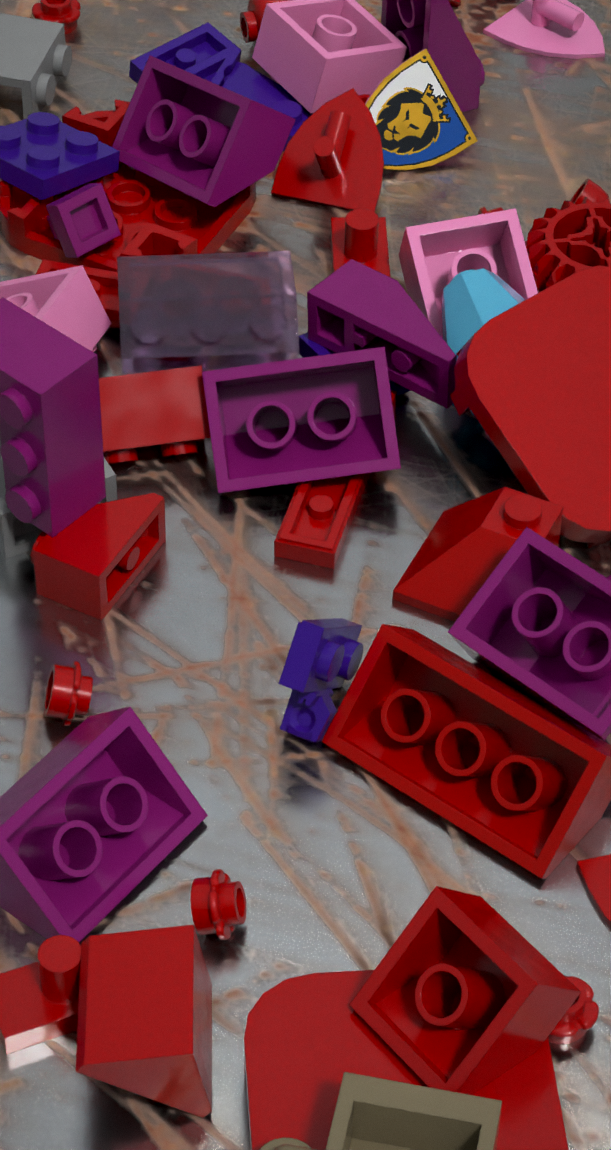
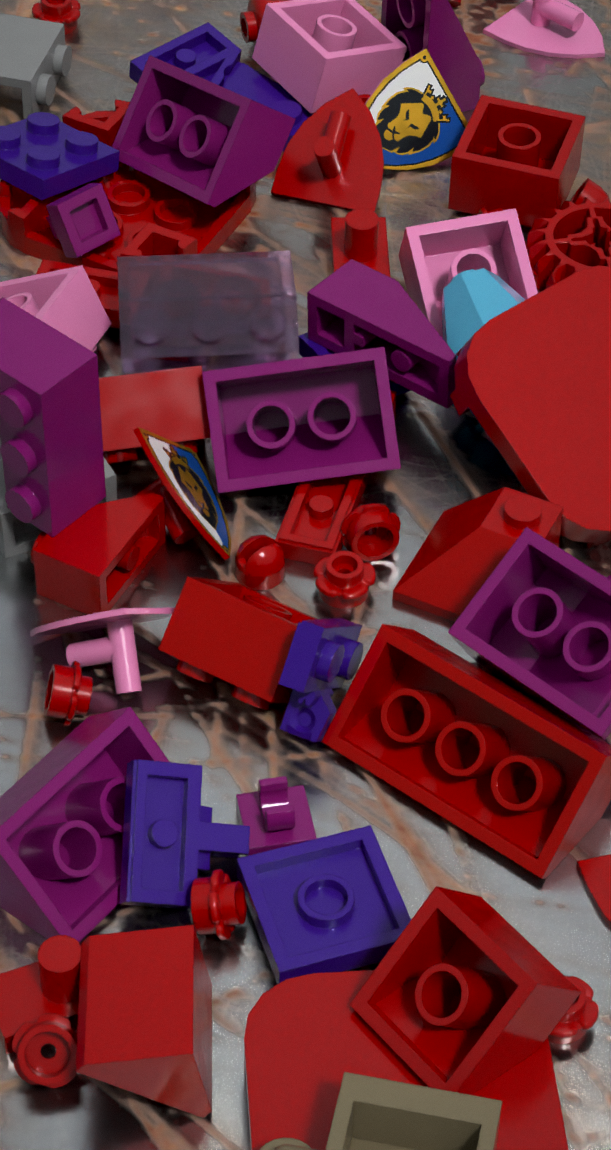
none -> red plate [12,1013,77,1088]
none -> bright pink shield [30,607,175,695]
none -> dark purple hinge [119,759,250,909]
none -> shield [133,427,231,560]
none -> red slope [158,576,317,709]
none -> red hinge [235,535,285,591]
none -> magenta tile [236,776,317,856]
none -> dark purple plate [237,825,411,984]
none -> red plate [313,551,376,609]
none -> red plate [341,503,401,561]
none -> red brick [448,95,586,228]

